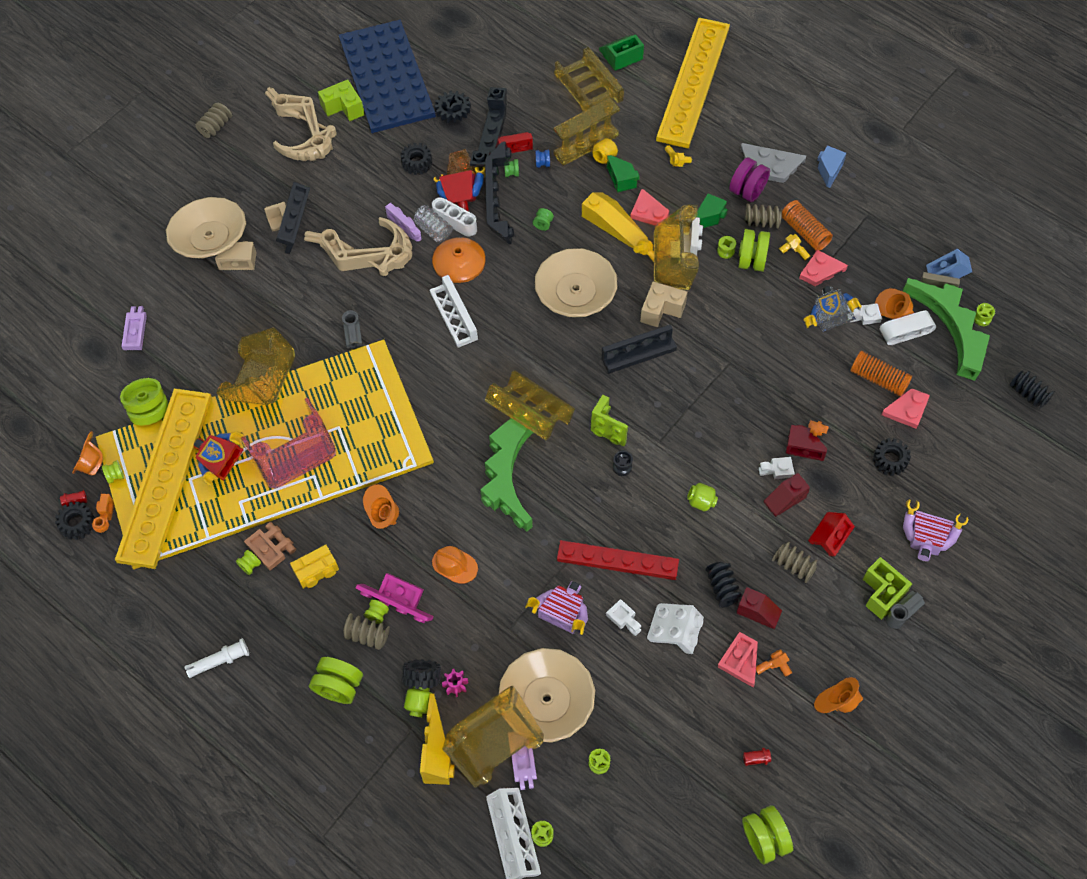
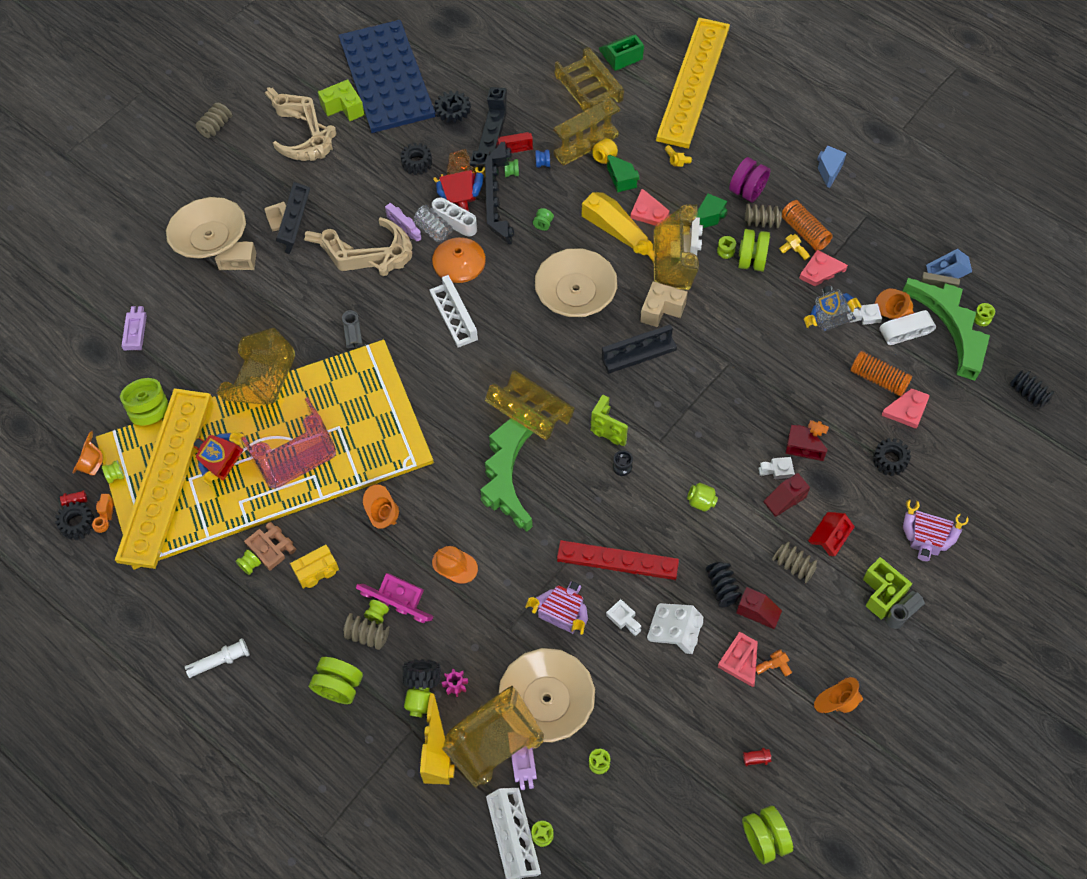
light grey wing [741,143,806,183] -> none

